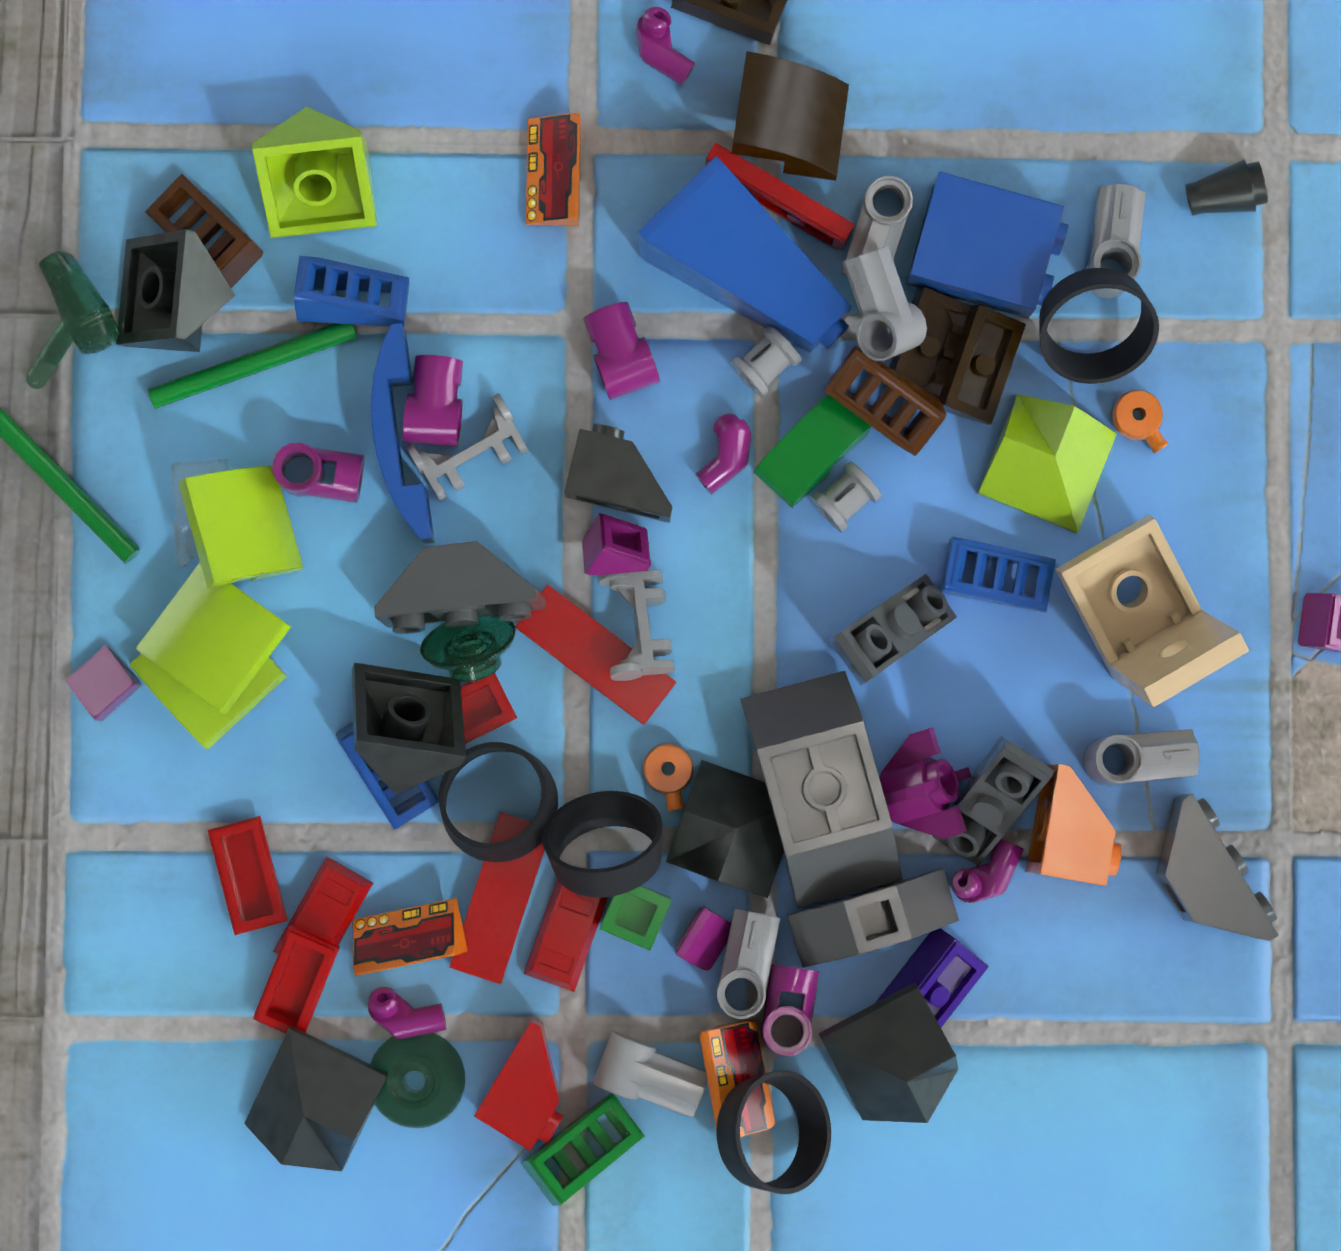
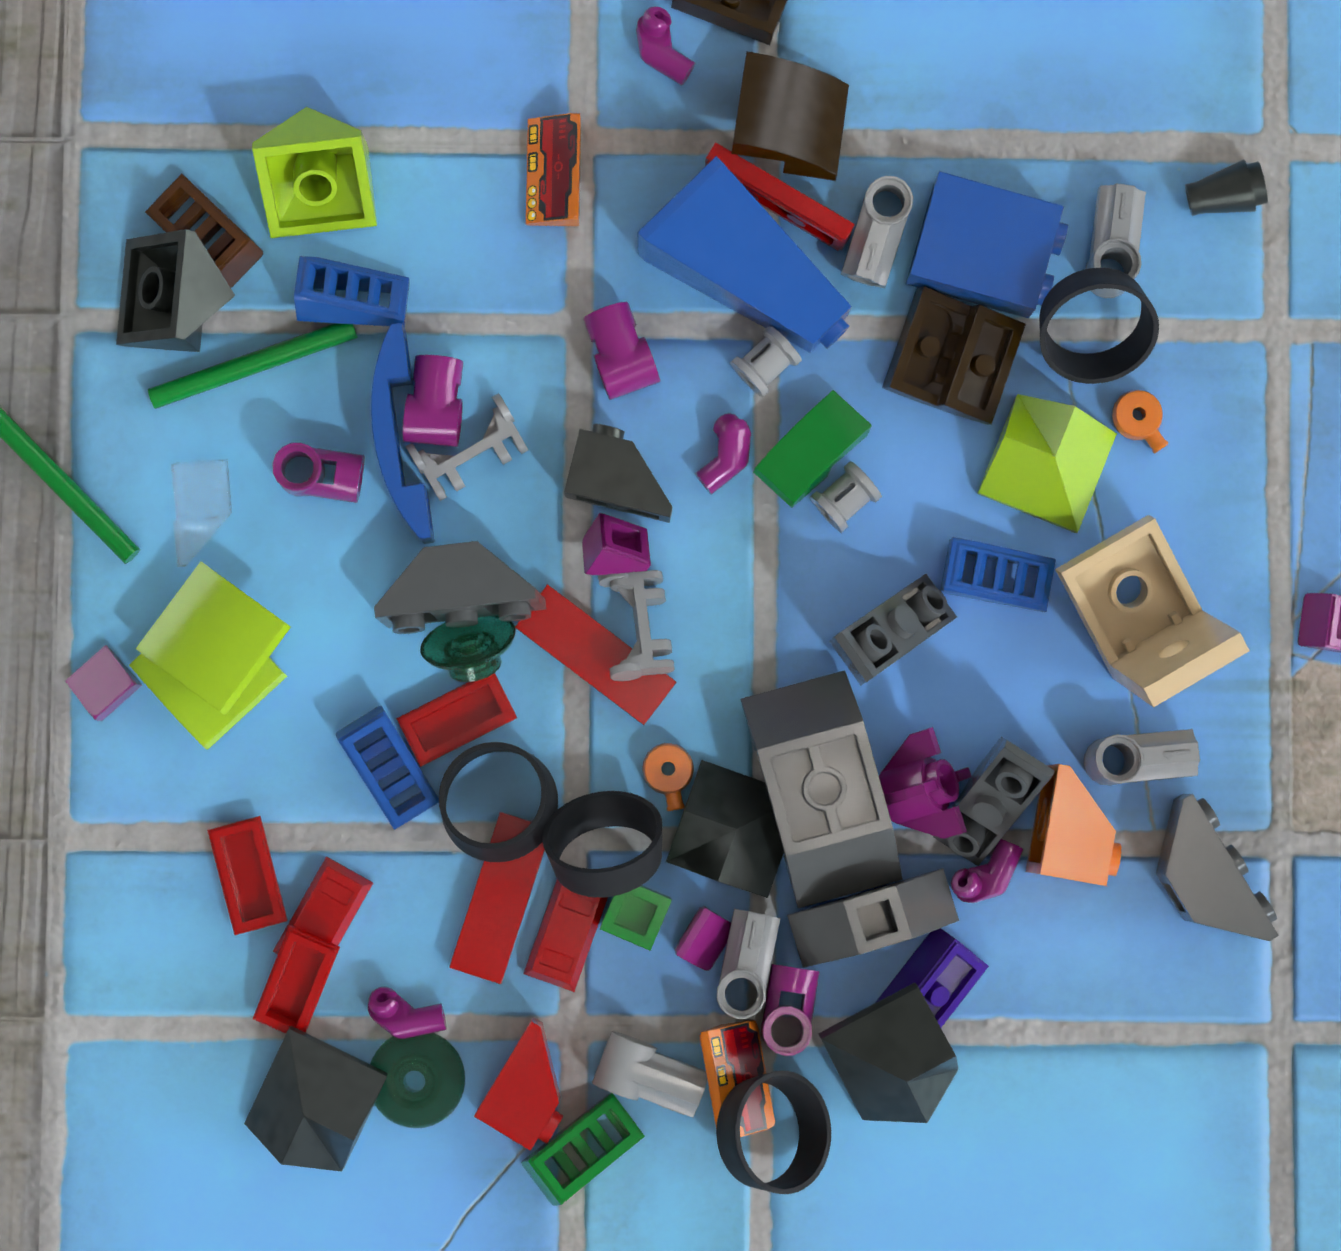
clear green piece [26,251,120,389] -> none
lime slope [178,466,304,588] -> none
pearl dark grey slope [352,663,466,794] -> none
slope [353,898,468,976] -> none
reddish brown slope [824,345,946,456] -> none
light grey piece [842,246,927,361] -> none

